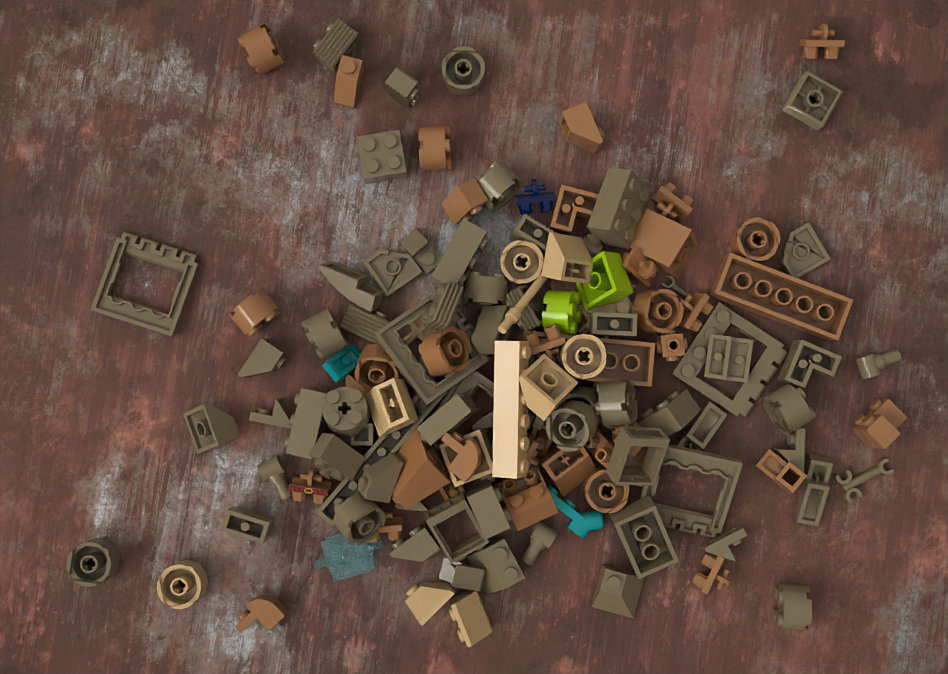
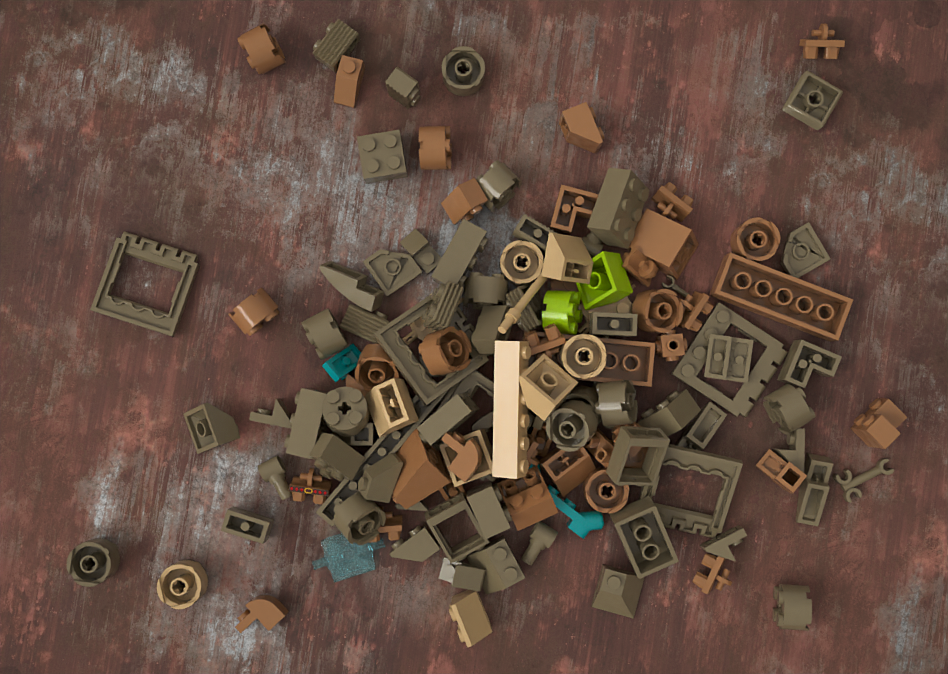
dark tan slope [238,338,287,377] -> none
tan slope [405,582,455,626] -> none
clear blue hips [515,179,556,215] -> none
dark tan pin [855,349,901,379] -> none

